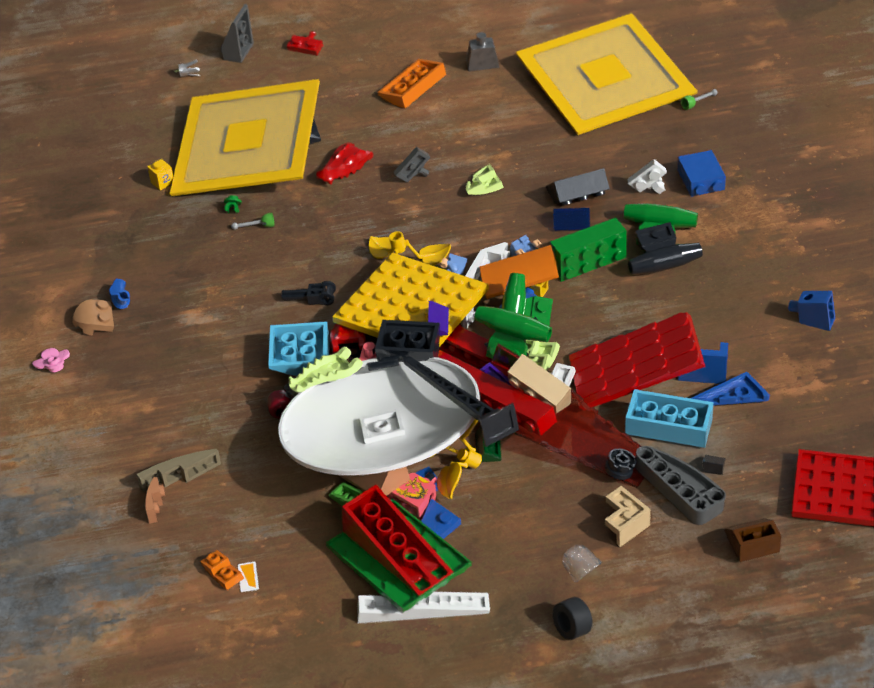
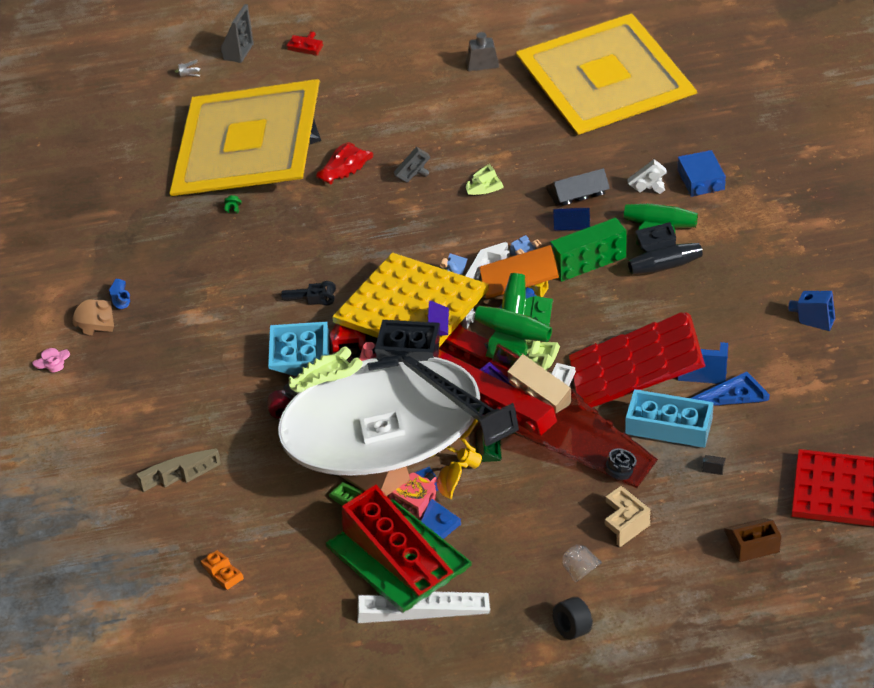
nougat slope [146,477,165,524] -> none
yellow brick [147,159,173,190] -> none
hinge [231,213,275,230] -> none
sticker [238,562,259,592] -> none
yellow plant [369,231,451,265] -> none
orange slope [377,59,446,108] -> none
dark grey beam [635,446,726,525] -> none
bright green hinge [681,89,718,110] -> none

